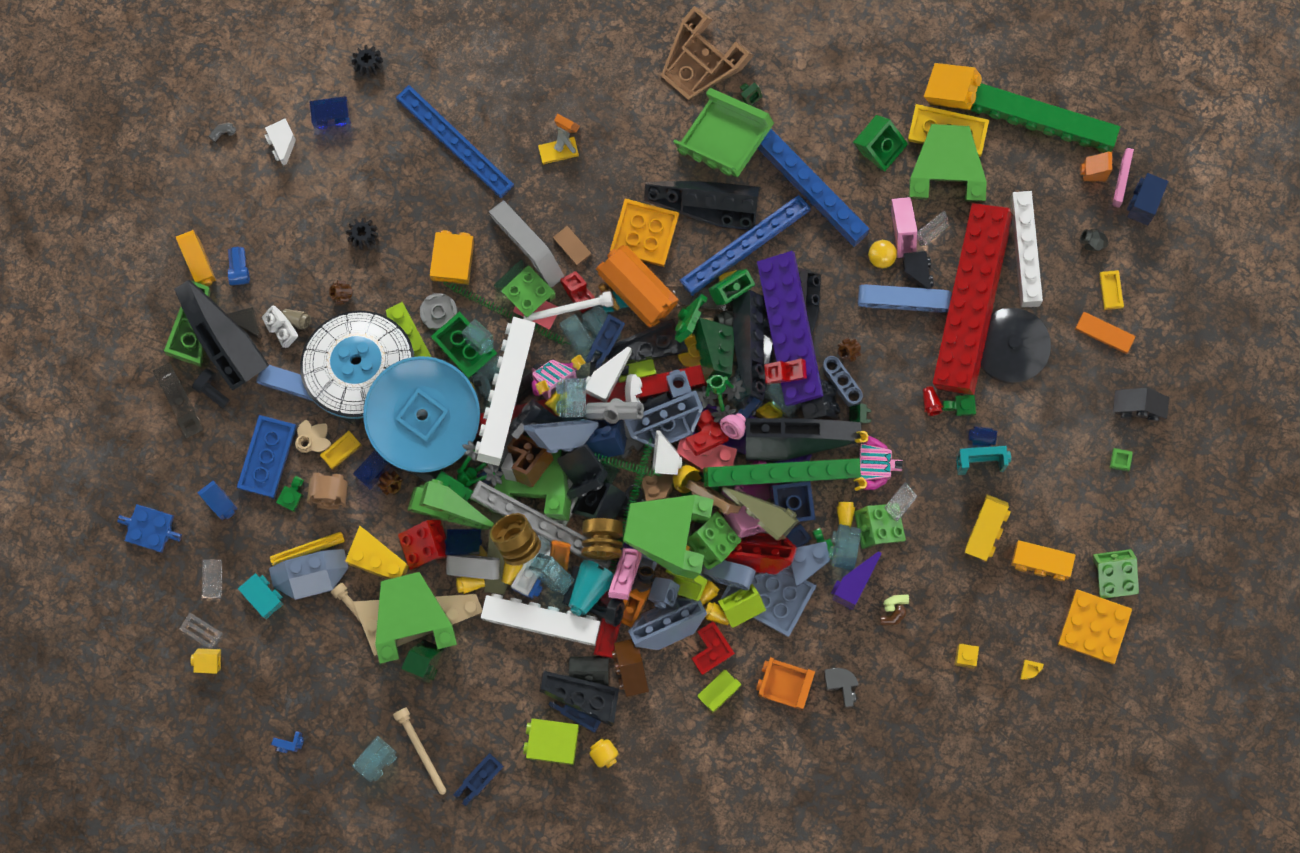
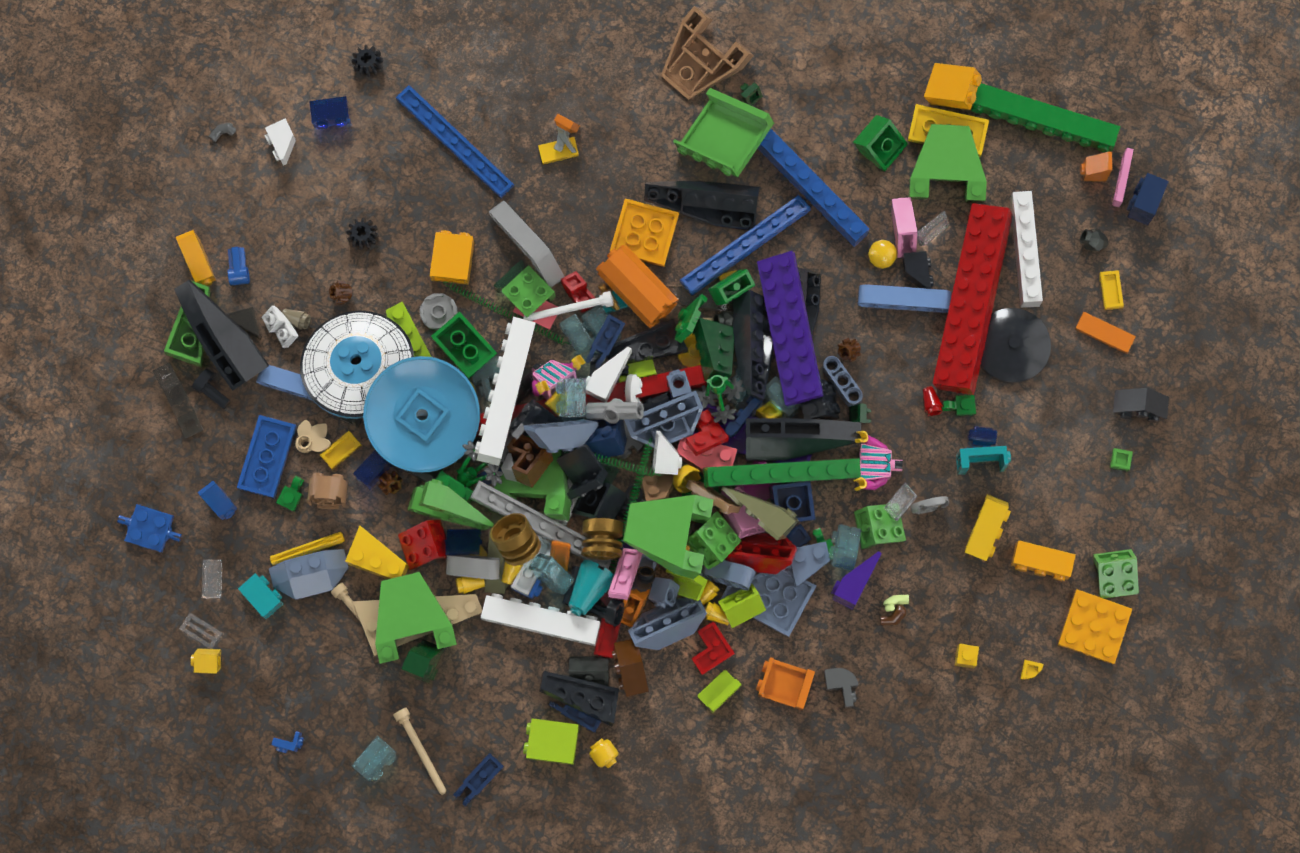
clear light blue brick [462,319,494,355] -> none
medium nougat tile [553,226,592,267] -> none
bright pink brick [720,413,746,439] -> none
red slope [764,358,807,384] -> none
yellow cone [836,502,855,529] -> none
none -> light grey tile [910,496,950,514]

